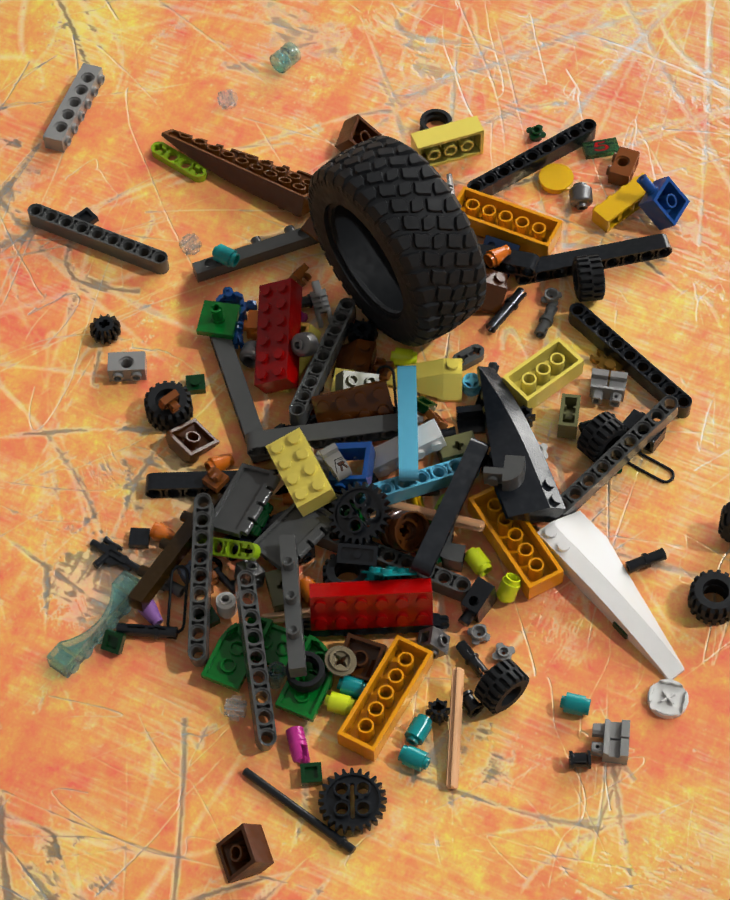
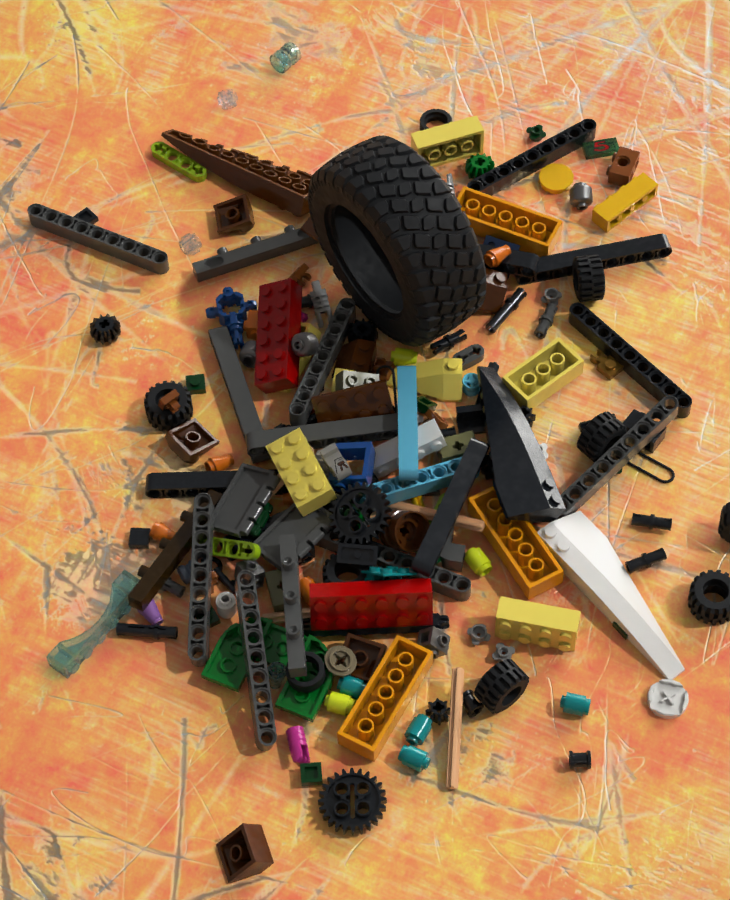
light grey brick [43,63,105,153] -> none
black piece [90,536,140,573] -> none
dark green plate [100,629,127,655] -> none
light grey brick [107,351,147,382] -> none
black piece [166,565,189,634] -> none
green tile [196,300,241,339] -> none
dark orange tile [202,466,230,493] -> none
teal brick [212,244,240,267] -> none
clear gear [224,695,248,722] -> none
black bar [242,768,356,854] -> none
reddish brown slope [335,114,382,152] -> none
black axle [456,640,488,678] -> none
black torso [458,576,497,627] -> none
dark grey brick [483,455,526,491] -> none
neon yellow brick [496,572,521,603] -> none
olive brick [557,393,581,440] -> none
light grey hips [589,368,628,407] -> none
light grey hips [591,719,630,765] -> none
blue brick [637,174,690,230] -> none
none -> reddish brown slope [213,194,255,234]
none -> black pin [430,329,467,355]
none -> green gear [465,152,495,179]
none -> light yellow brick [495,596,581,651]
none -> black pin [631,513,672,531]

